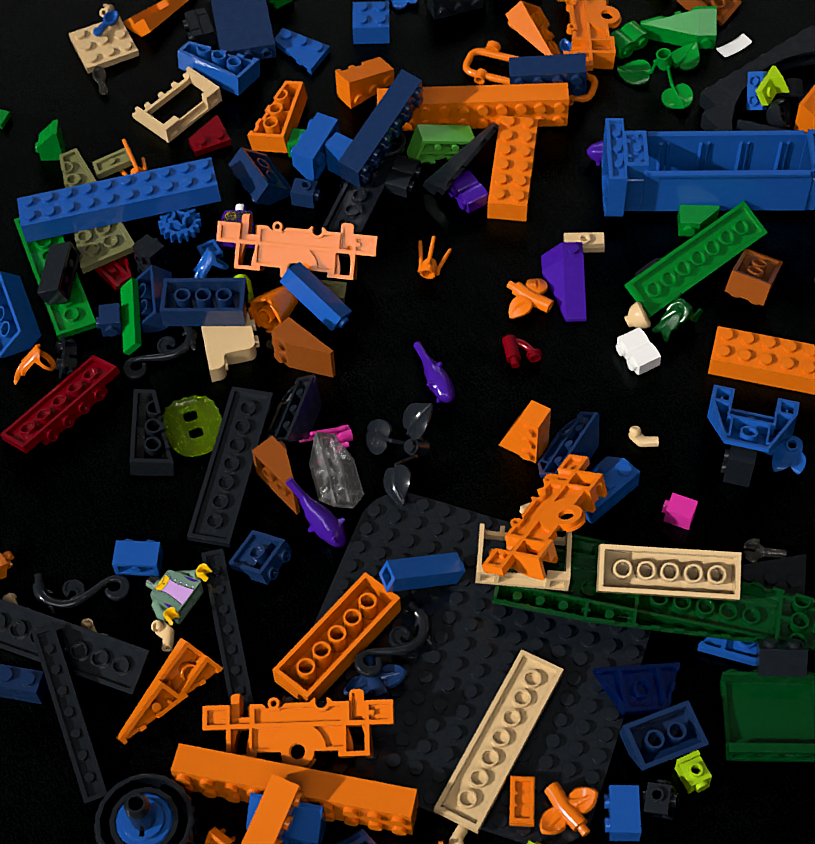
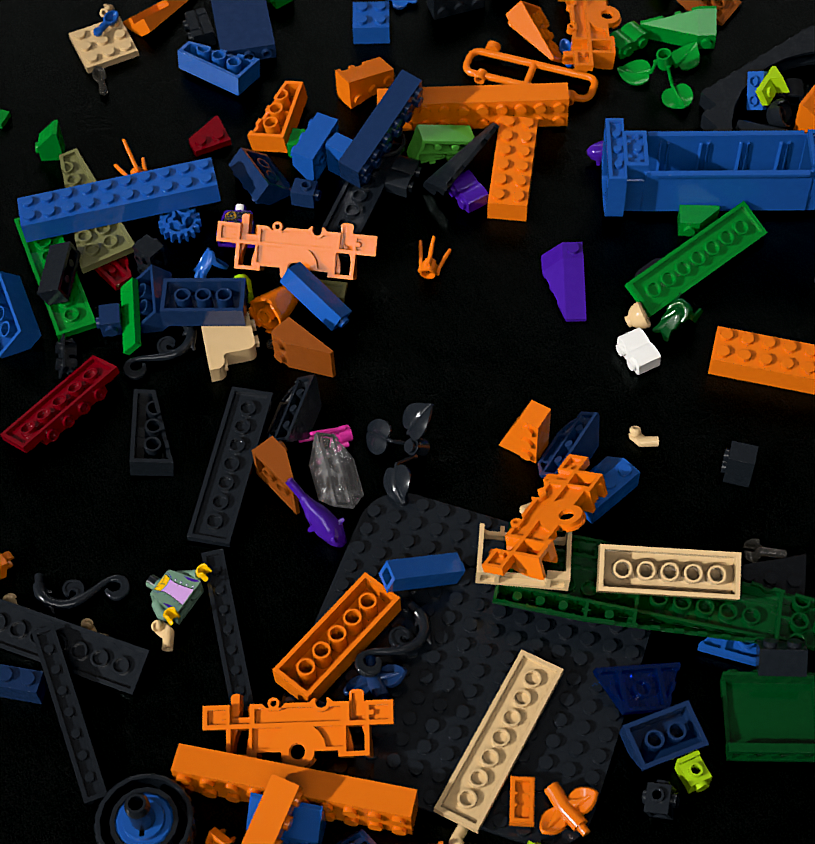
orange piece [14,344,56,385] -> none
olive plate [92,148,133,180] -> none
blue brick [112,539,163,576] -> none
orange wedge [116,638,223,744] -> none
tan hinge [132,66,222,143] -> none
clear neon green piece [162,394,222,457] -> none
blue tile [197,239,224,258] -> none
dark blue plate [228,530,292,585] -> none
blue wing [274,28,330,75] -> none
dark purple piece [413,341,455,403] -> none
dark red plant [502,335,542,368] -> none
orange plant [507,278,554,319] -> none
dark blue brick [509,53,587,96] -> none
tan plate [564,232,605,253] -> none
blue brick [603,785,641,841] -> none
dark pink brick [662,493,698,530] -> none
blue wedge [707,385,800,453] -> none
white sticker [716,34,752,57] -> none
dark orange slope [725,248,783,306] -> none
blue plate [764,436,806,475] -> none

